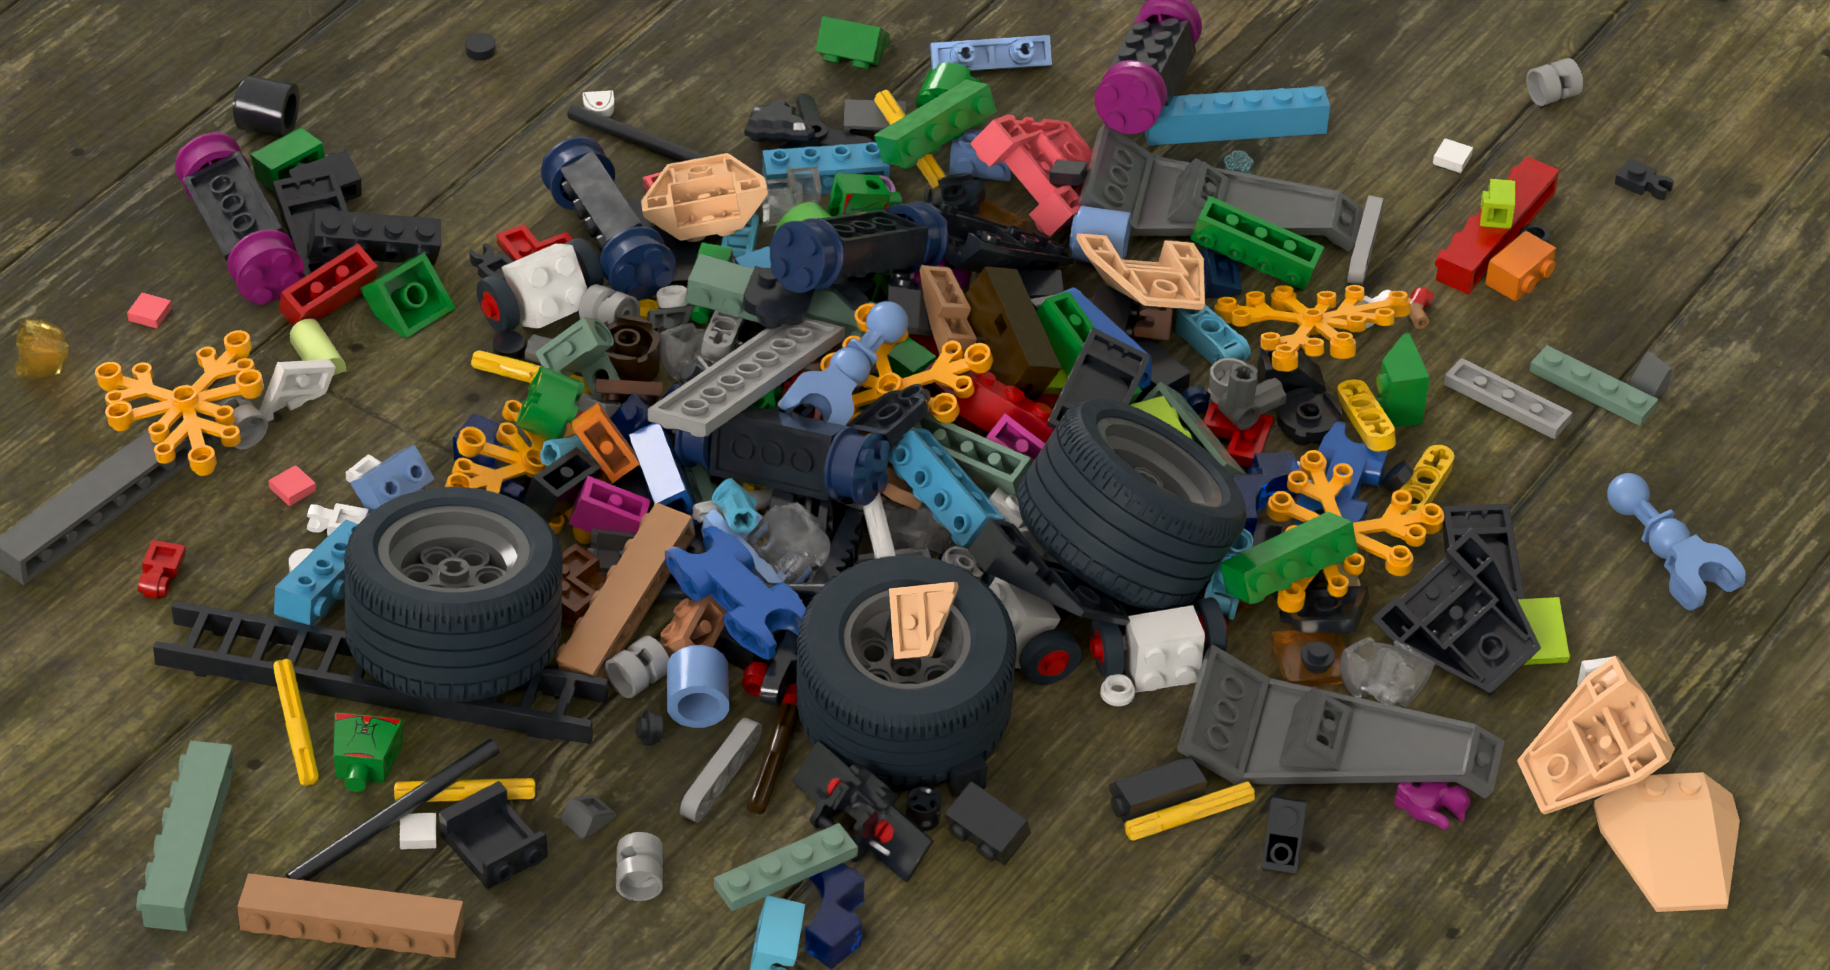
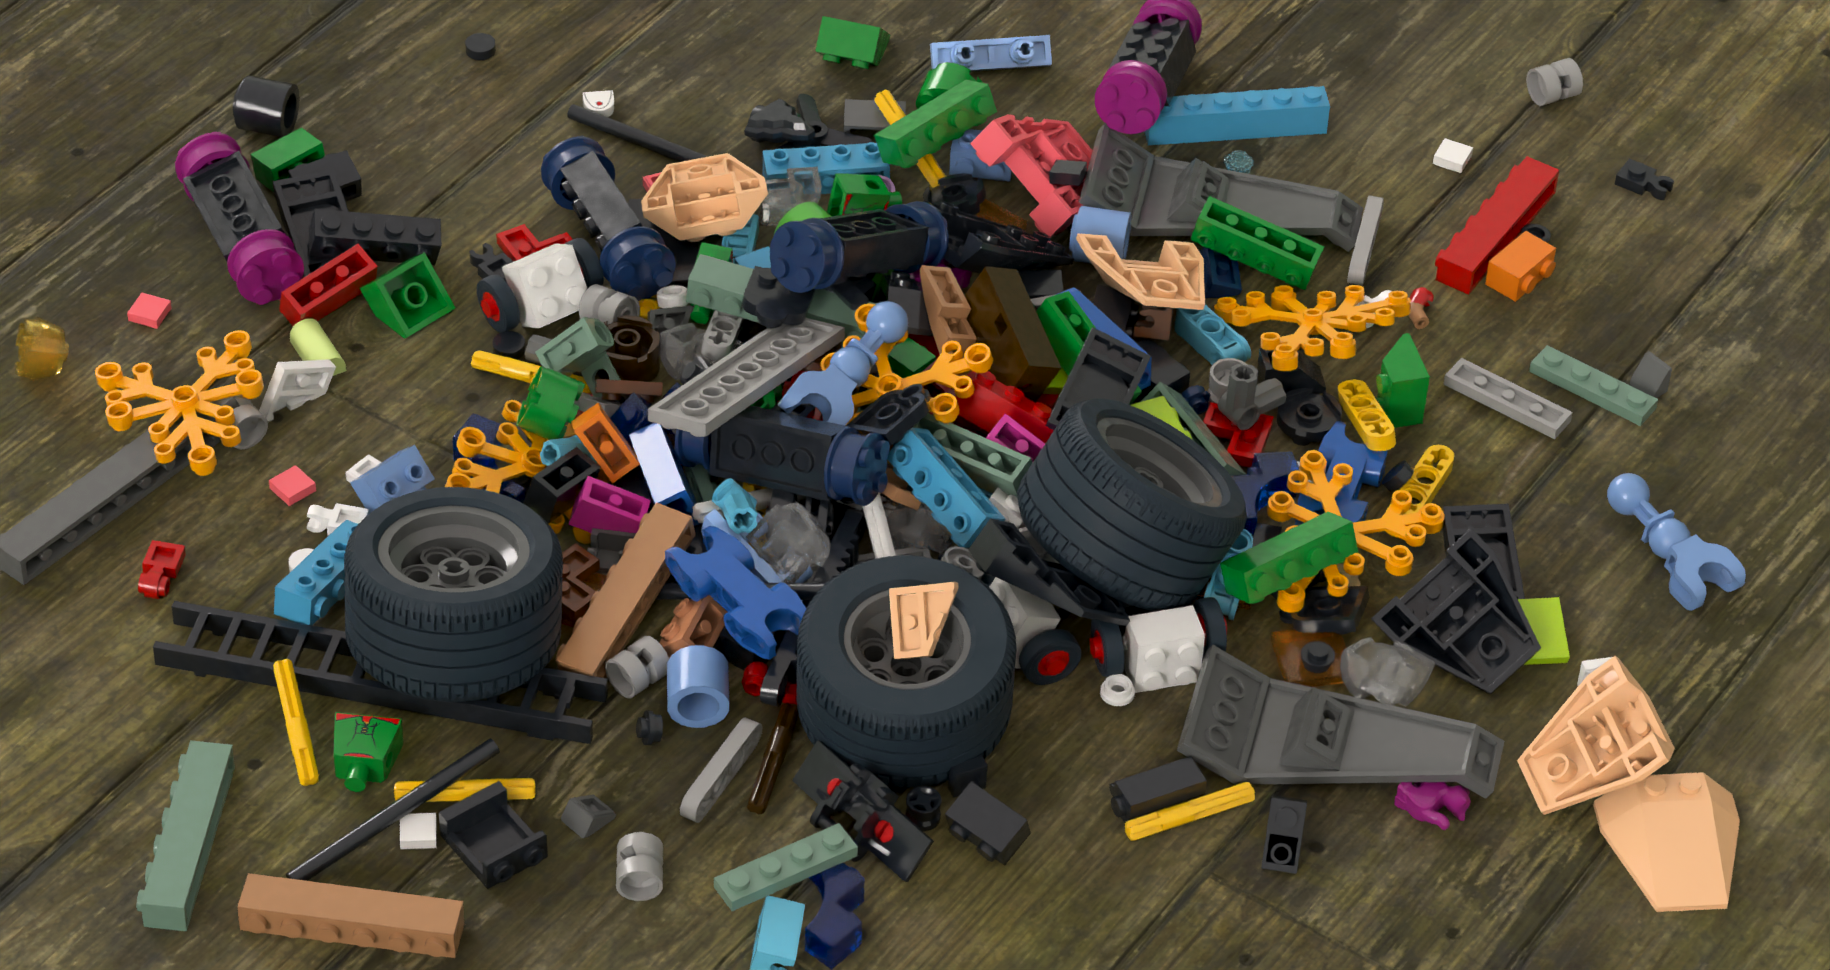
lime brick [1480,179,1515,229] -> none

